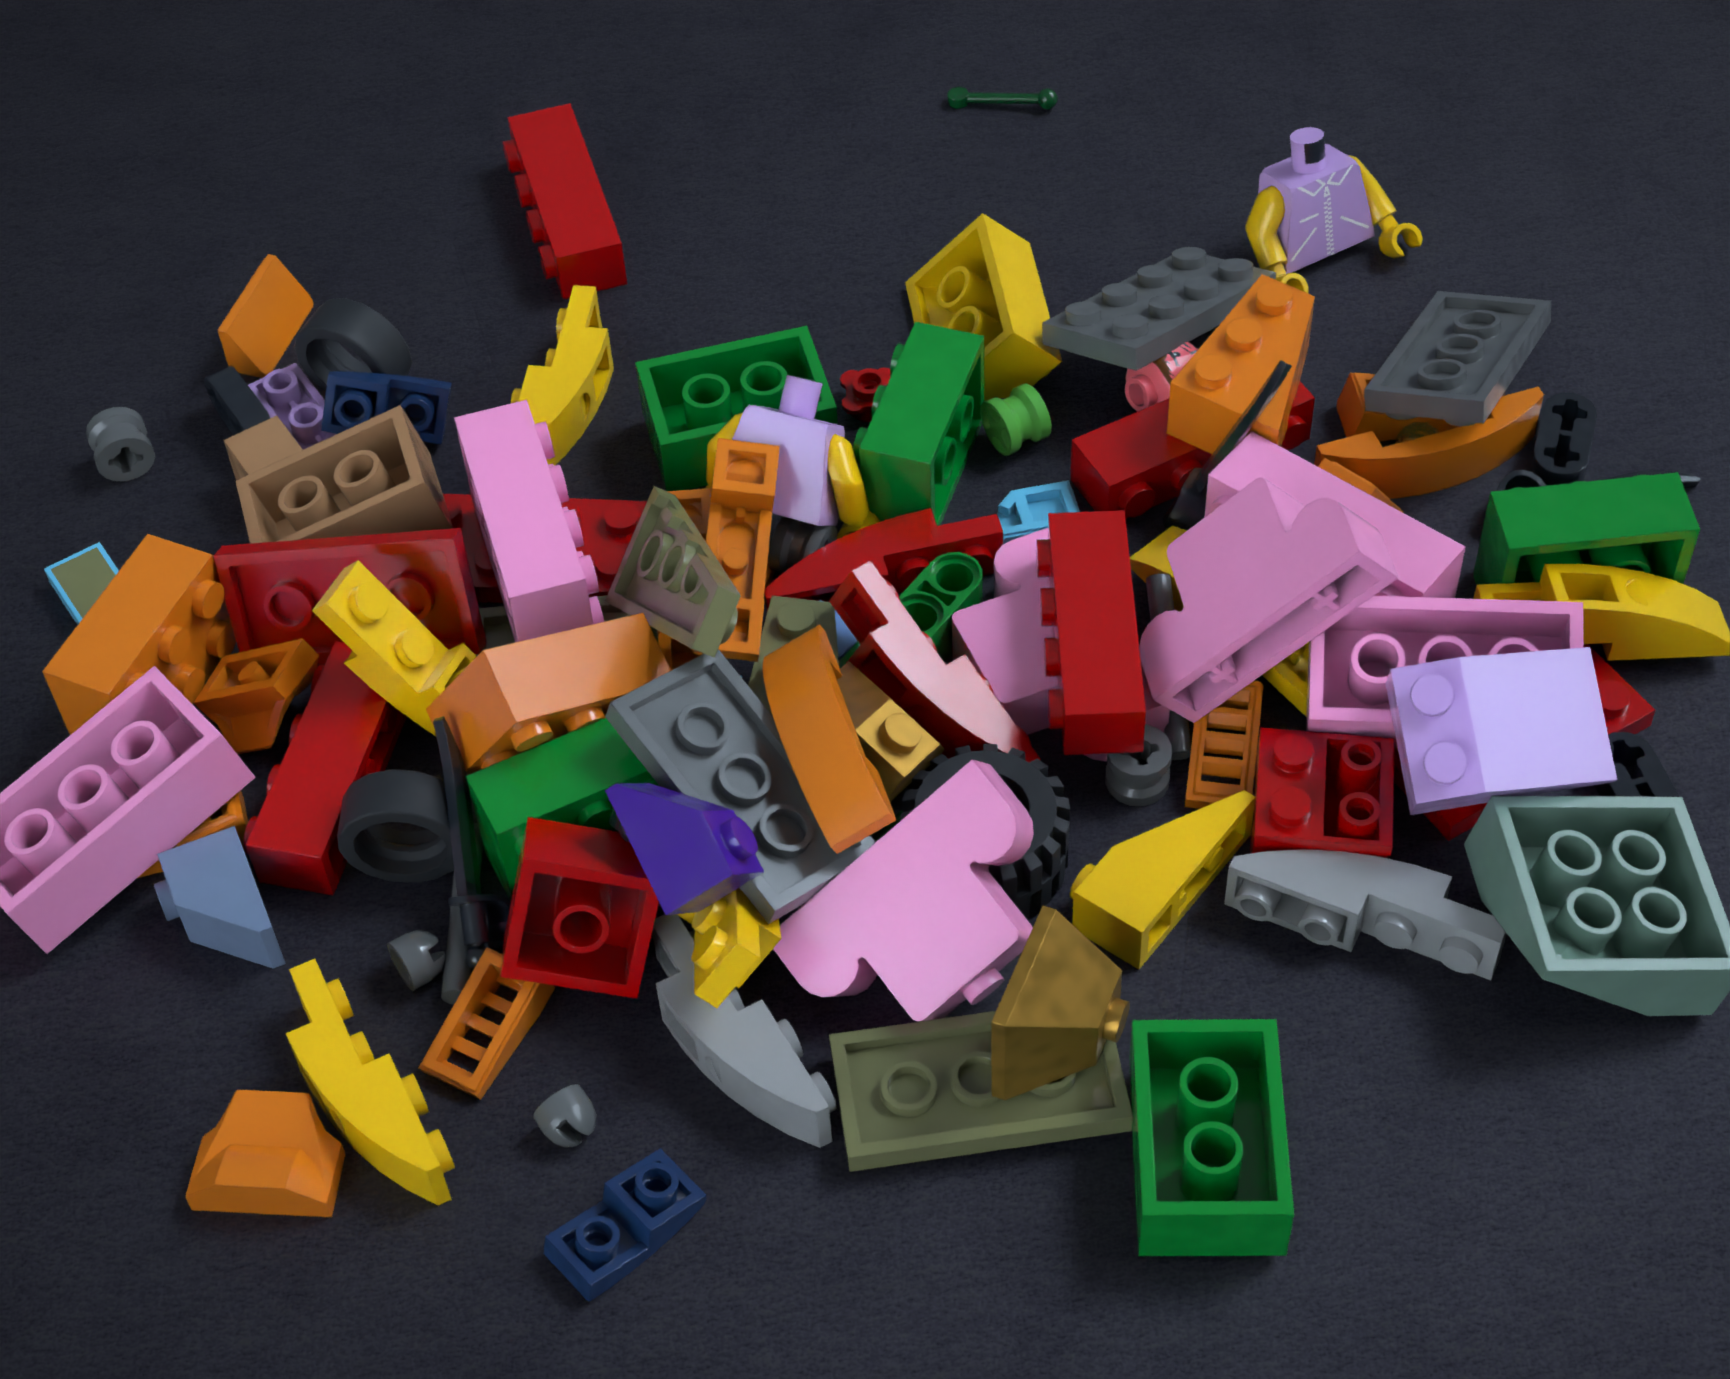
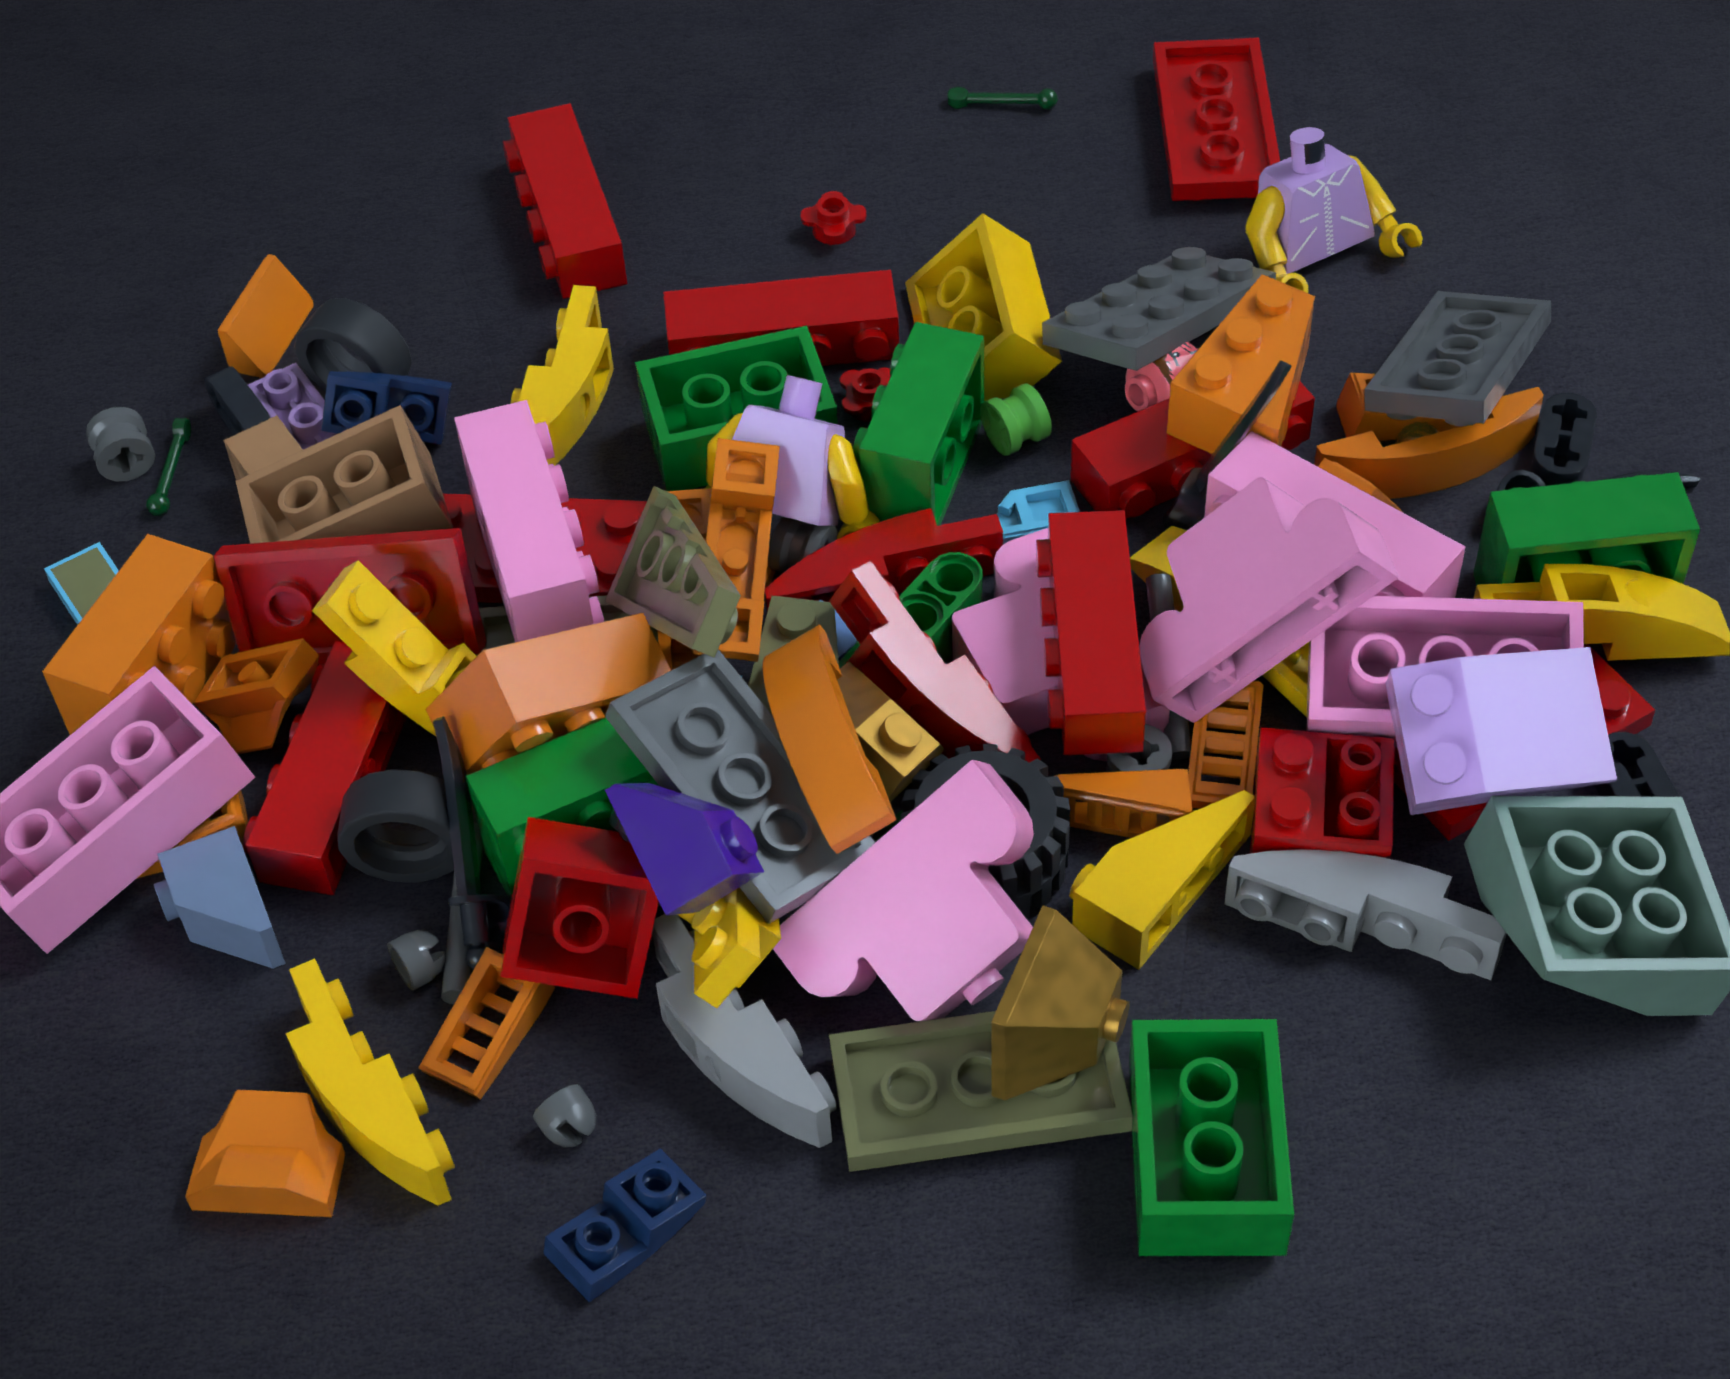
none -> dark green hinge [147,418,191,516]
none -> red brick [663,269,899,366]
none -> red plate [801,191,867,245]
none -> orange slope [1055,769,1192,838]
none -> red plate [1153,38,1280,201]

